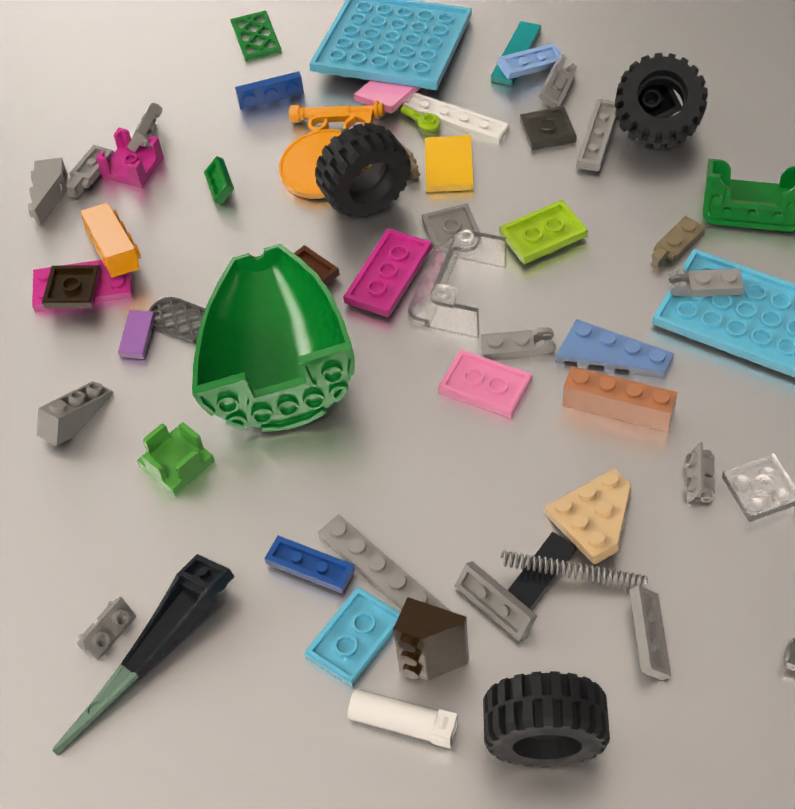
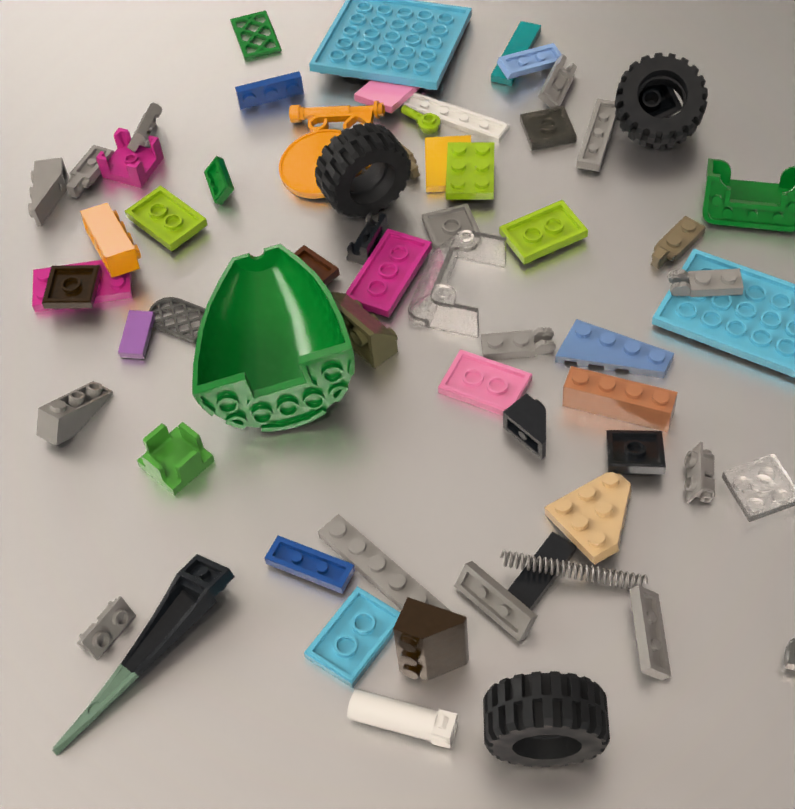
none -> lime plate [125,185,208,252]
none -> slope [330,291,398,369]
none -> black hinge [346,212,388,265]
none -> lime plate [446,142,494,200]
none -> black slope [503,393,546,460]
none -> black tile [606,430,666,475]

